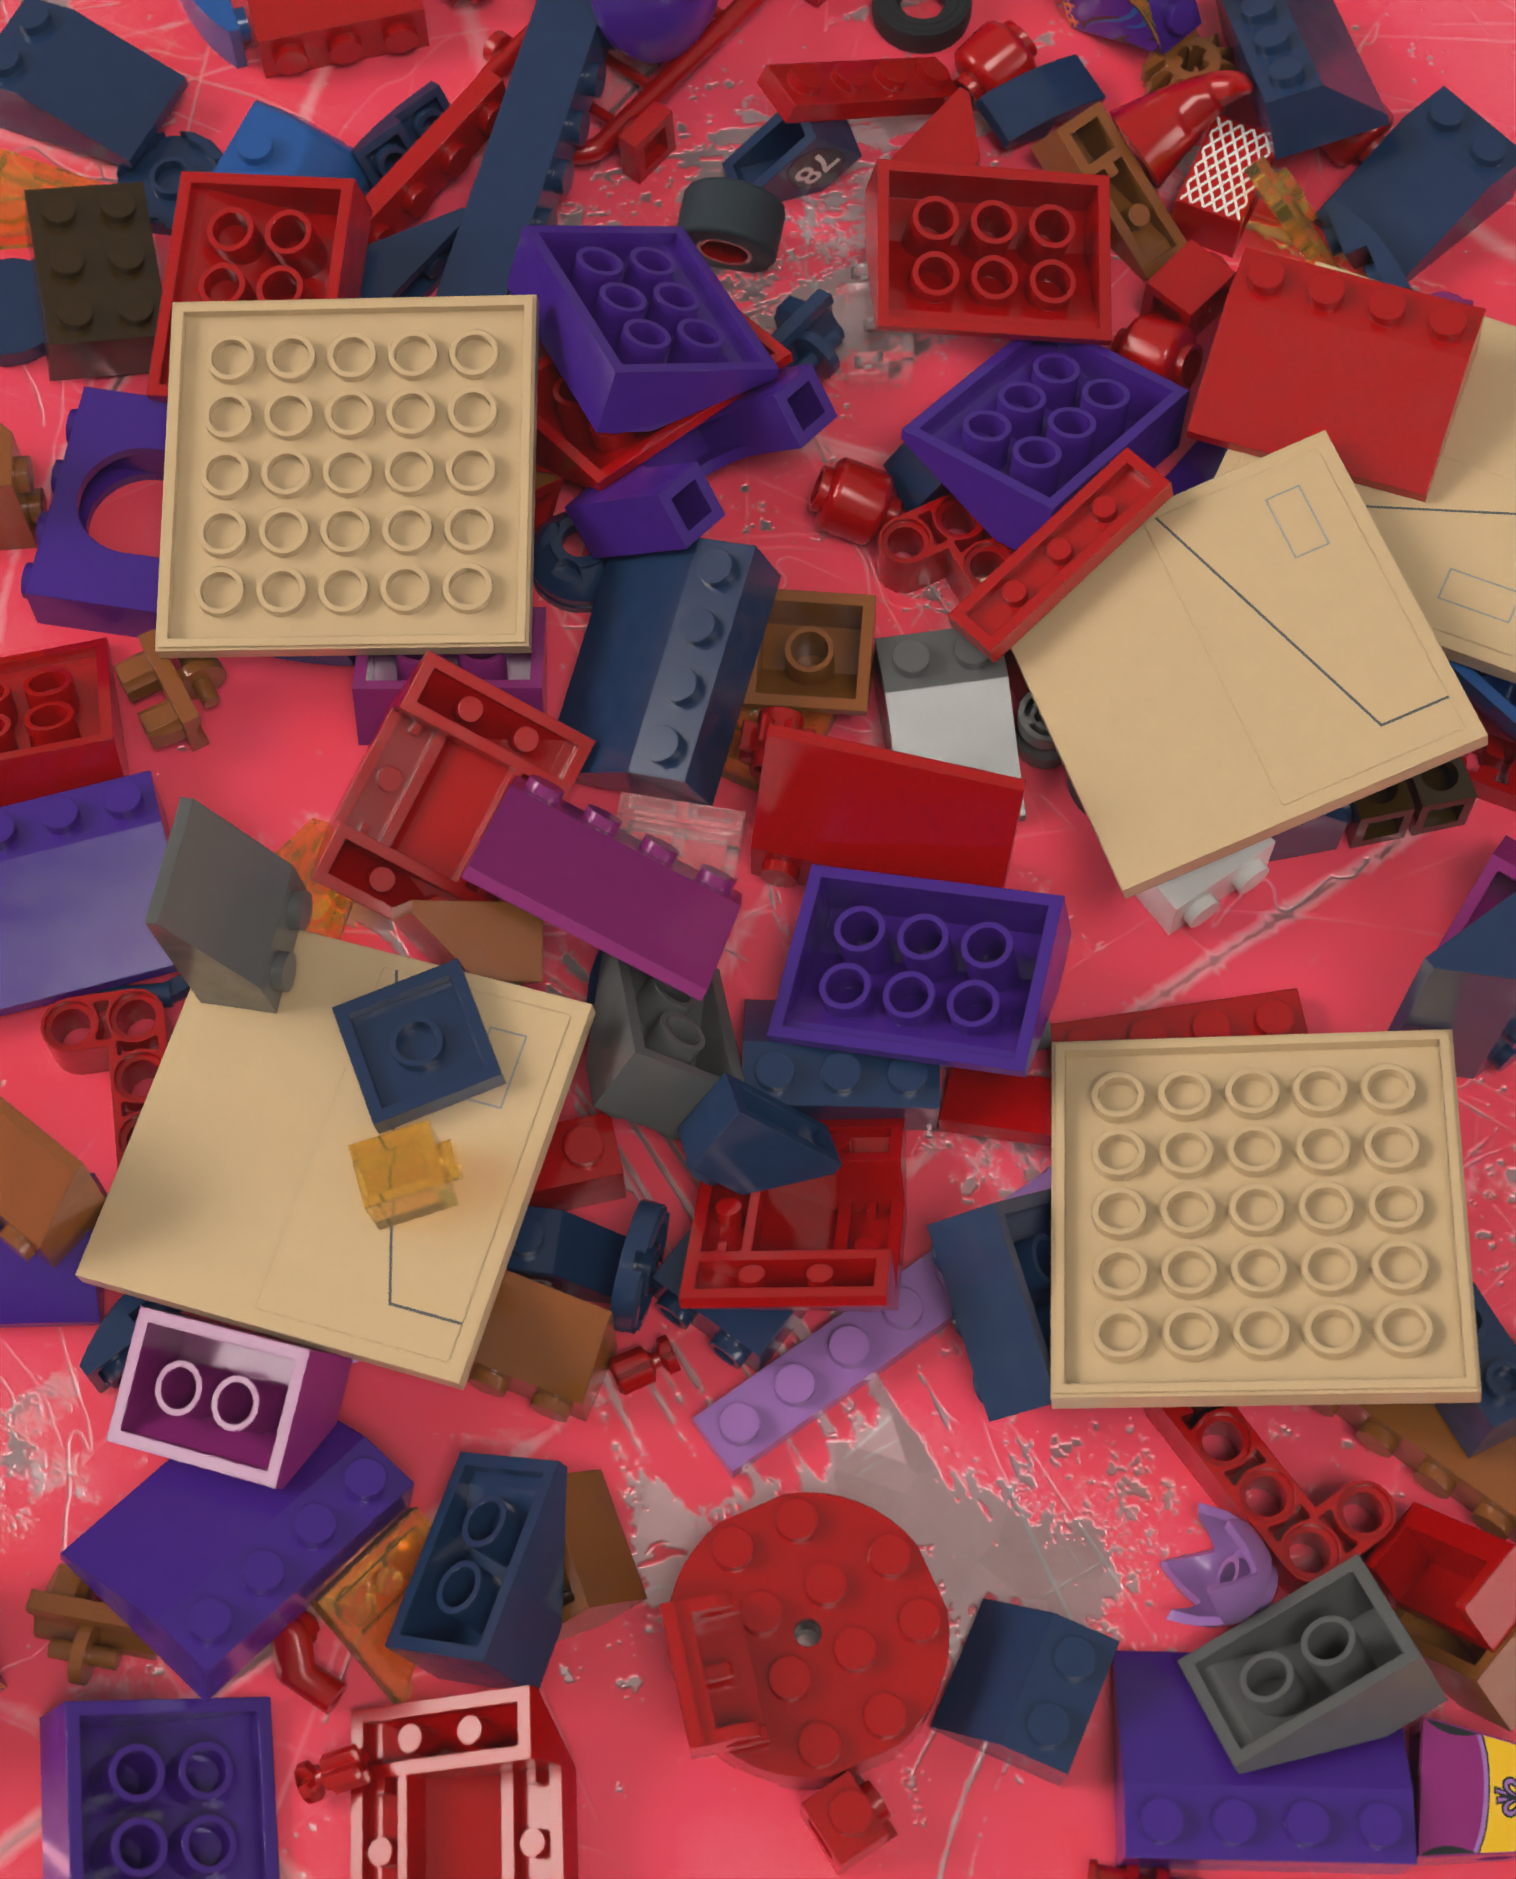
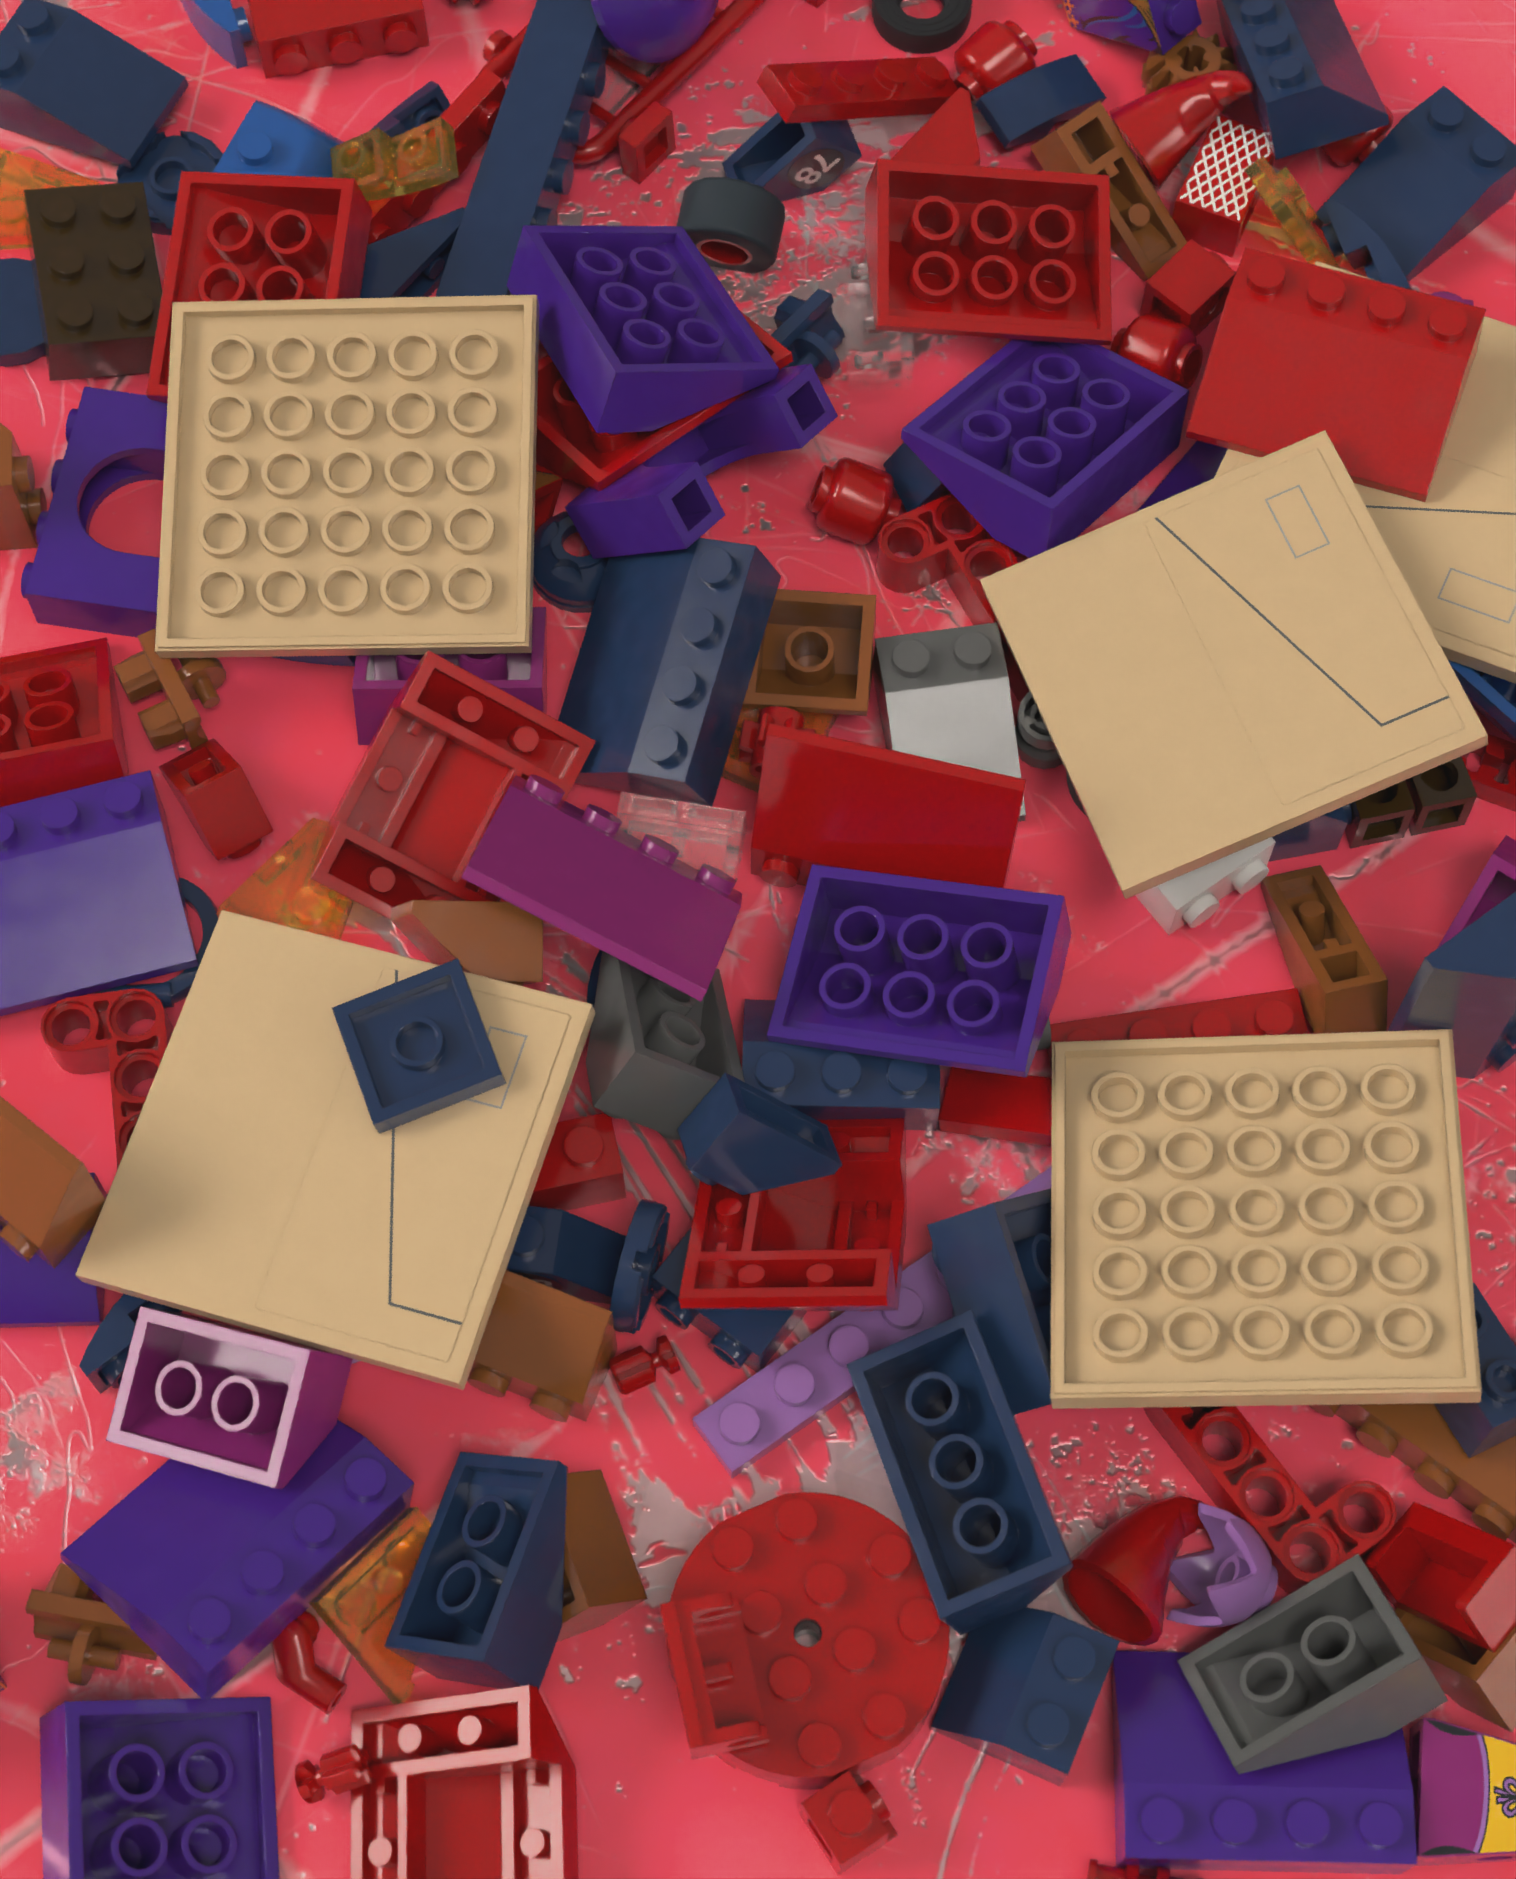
dark grey slope [144,797,313,1014] -> none
clear yellow brick [348,1120,463,1230] -> none
red plate [947,447,1174,663] -> none
none -> red slope [159,738,274,861]
none -> clear yellow slope [330,117,459,201]
none -> dark blue slope [846,1310,1073,1635]
none -> red hat [1062,1495,1206,1646]
none -> dark orange slope [1261,865,1388,1034]

